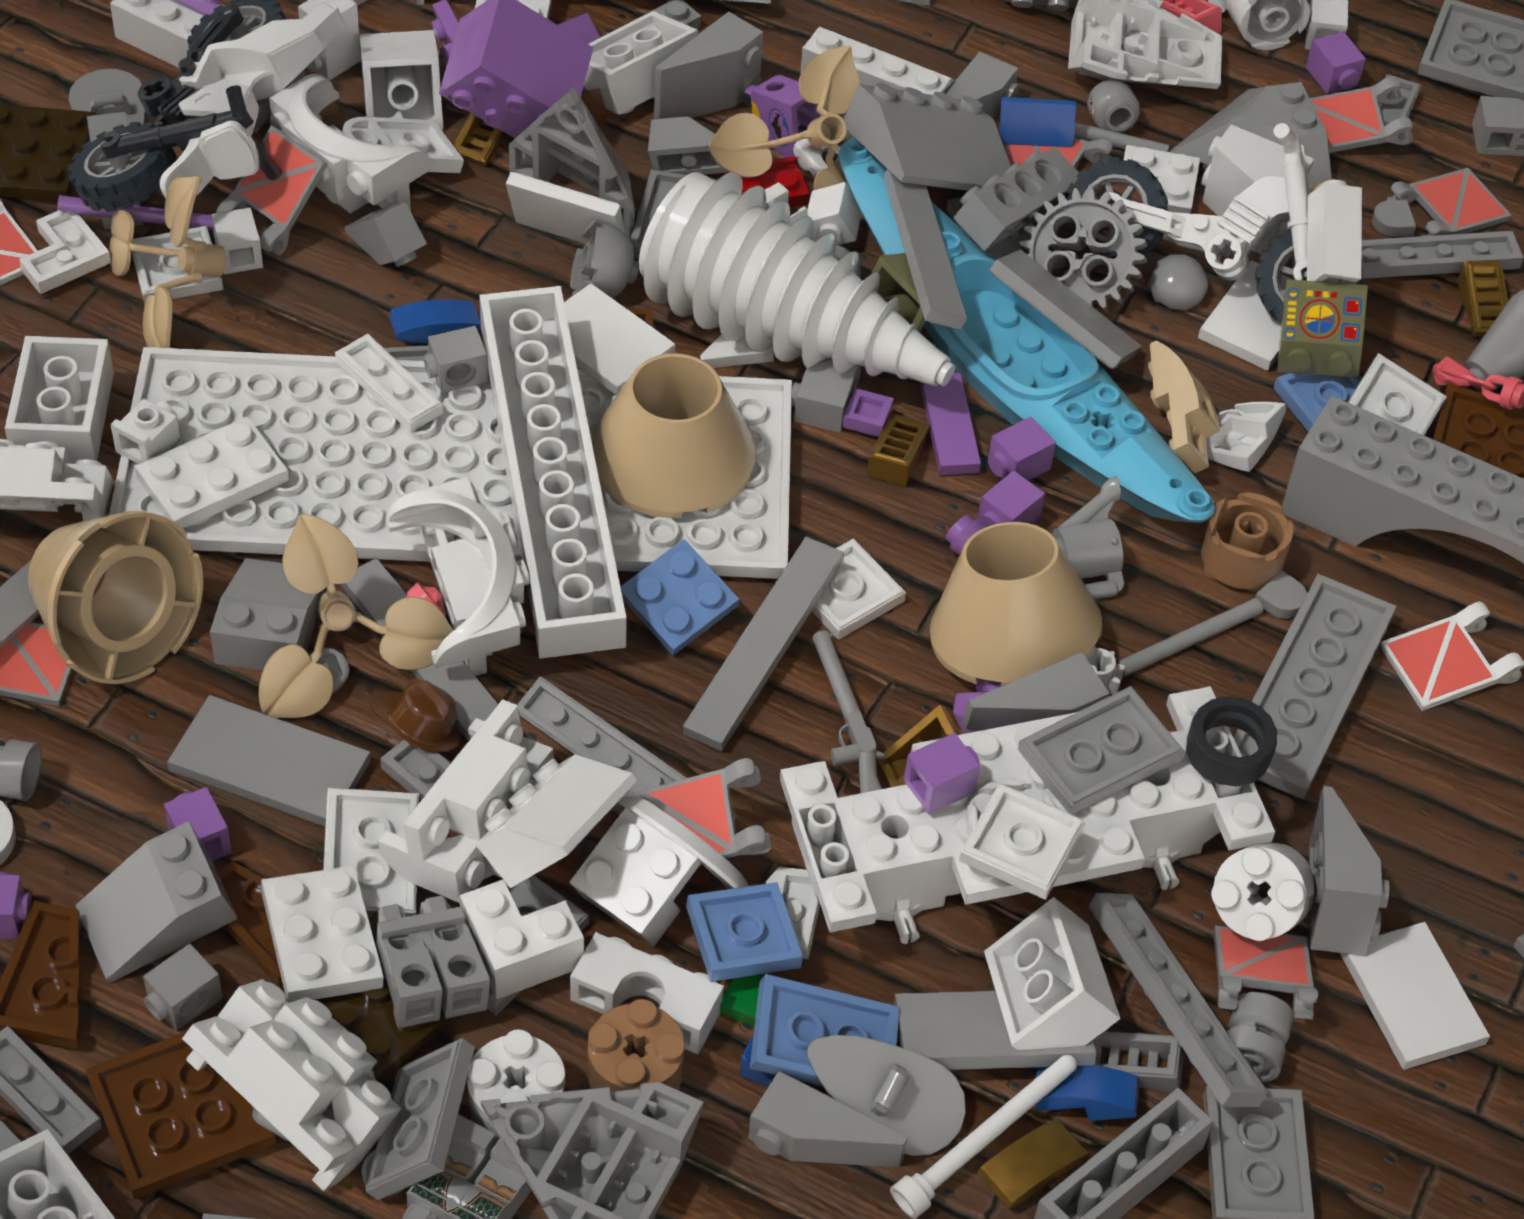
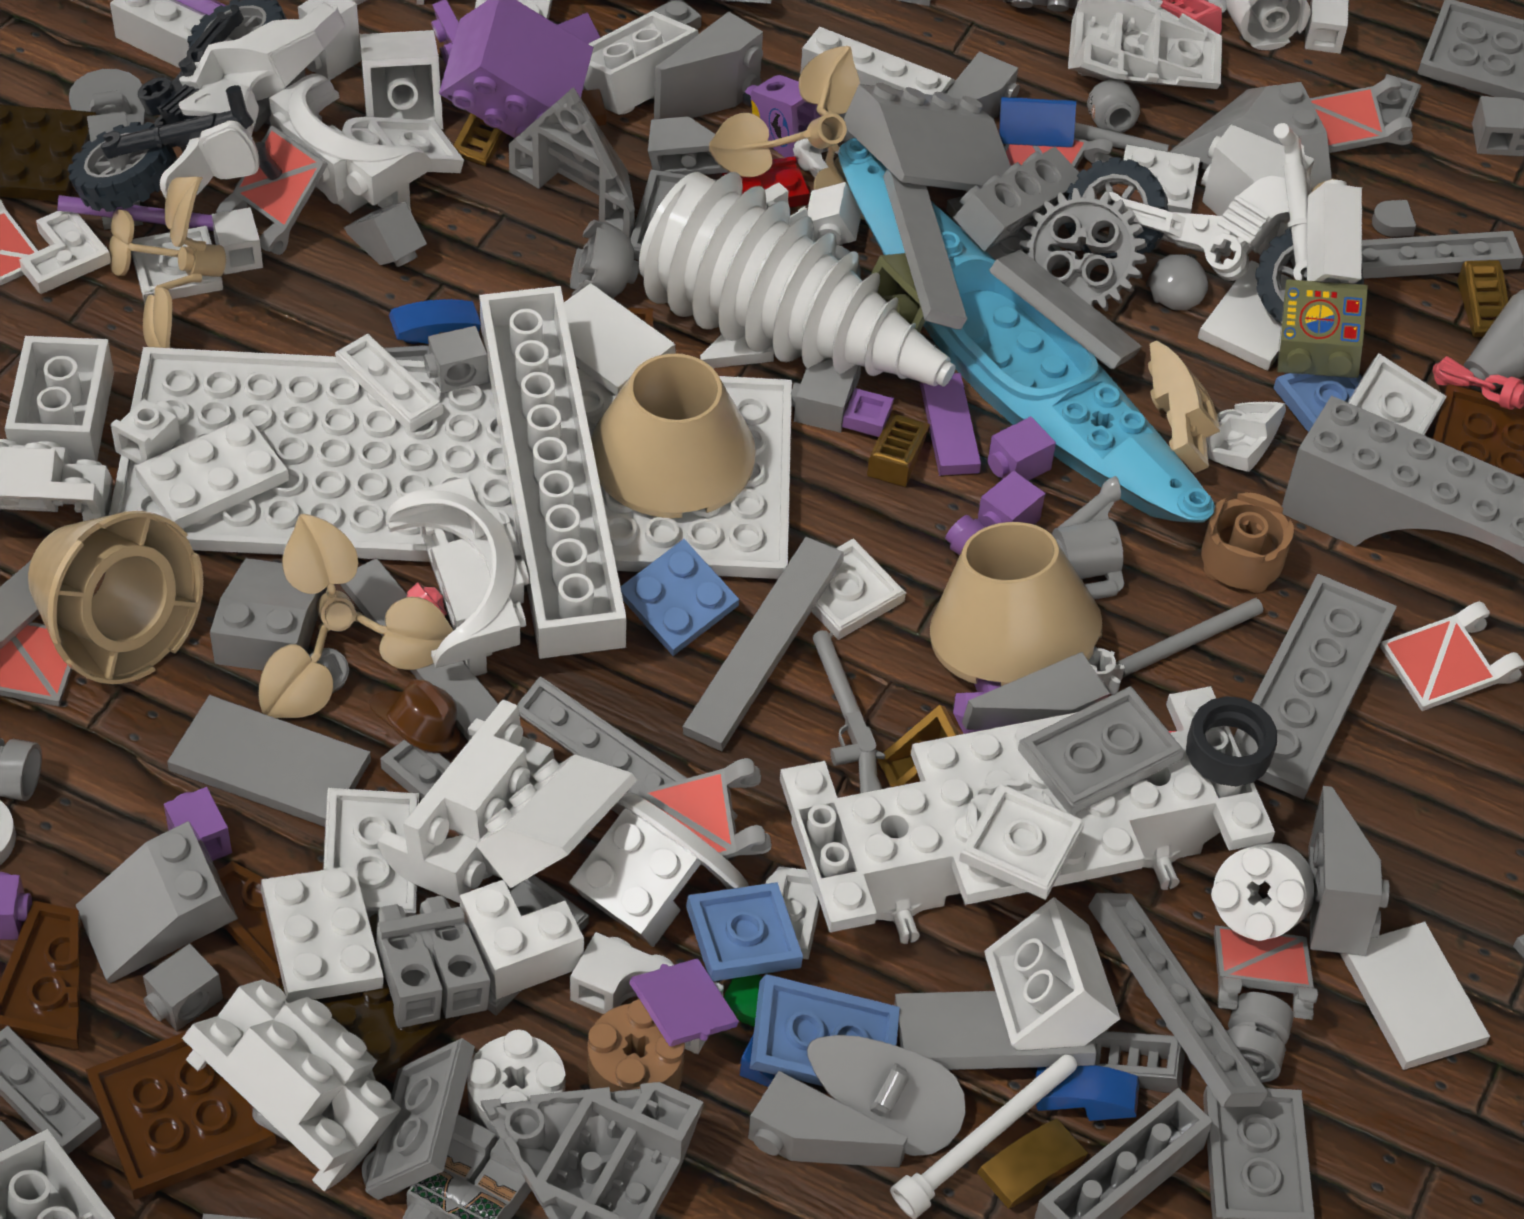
white tile [506,172,626,244] -> none
medium lavender brick [904,732,981,814] -> none
light grey tile [1255,570,1307,619] -> none
medium lavender brick [1306,31,1366,95] -> none
flag [1386,168,1512,236] -> none
none -> medium lavender piece [629,958,739,1047]

